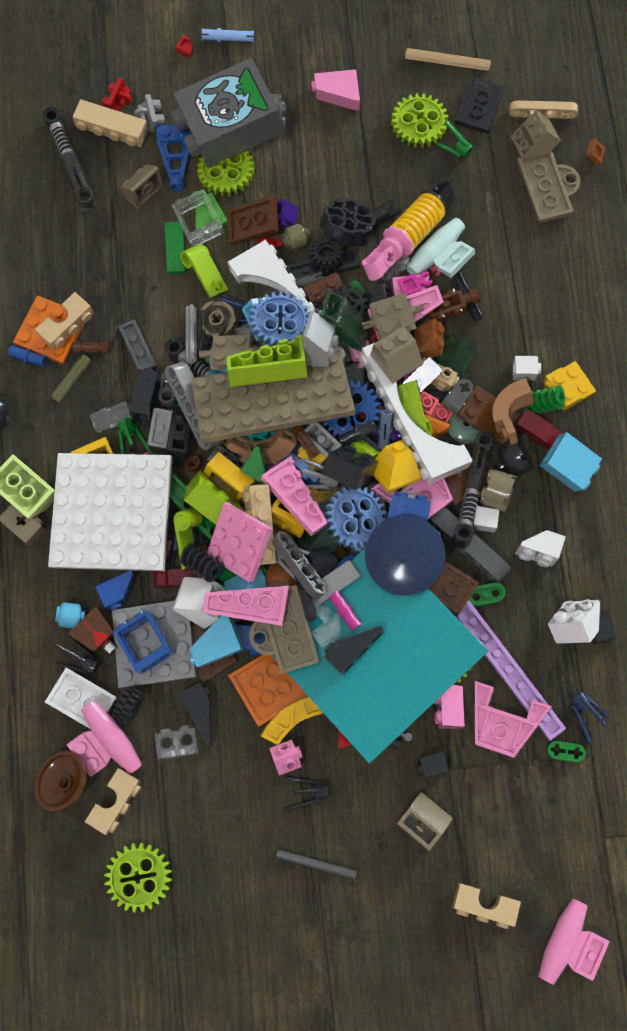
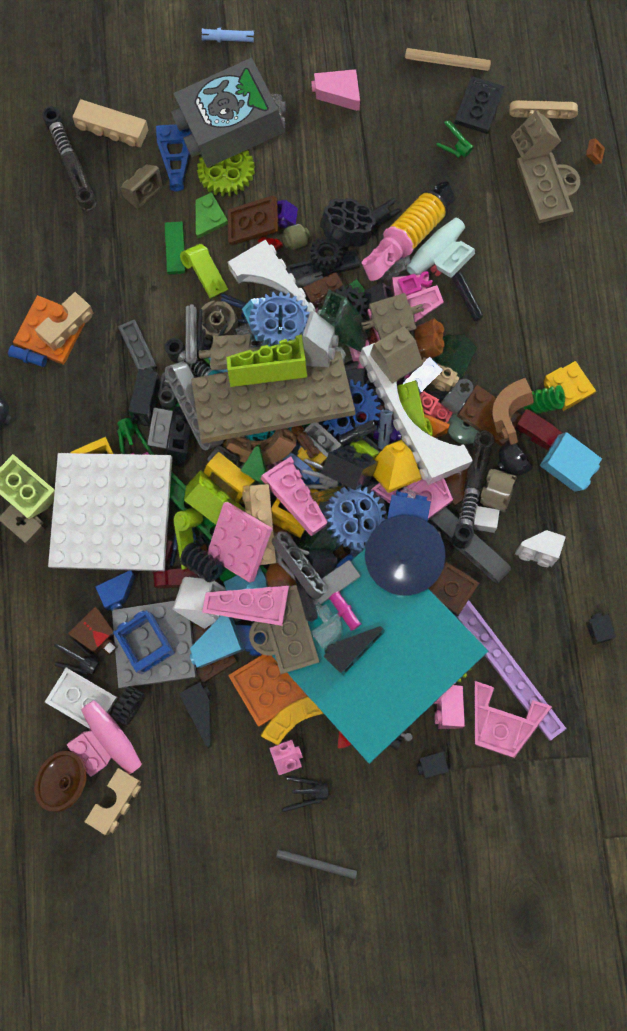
olive axle [51,355,91,402] -> none
medium azure head [55,602,85,629] -> none
reddish brown axle [72,341,109,353] -> none
clear slope [89,401,132,433] -> none
red hips [101,78,132,112] -> none
lime gear [104,843,172,913] -> none
light grey hips [134,94,165,132] -> none
clear brick [155,725,200,760] -> none
clear window [171,189,225,247] -> none
red tile [175,34,193,58] -> none
reddish brown hinge [185,456,201,472] -> none
lime gear [391,93,448,148] -> none
dark tan slope [396,792,453,851] -> none
reddish brown brick [426,288,480,322] -> none
tan arch [452,883,521,929] -> none
green plate [469,583,506,607] -> none
white brick [513,356,541,380] -> none
bright pink plate [538,898,610,985] -> none
green beam [546,741,586,763] -> none
white slope [548,599,600,644] -> none
dark blue plant [571,691,610,744] -> none

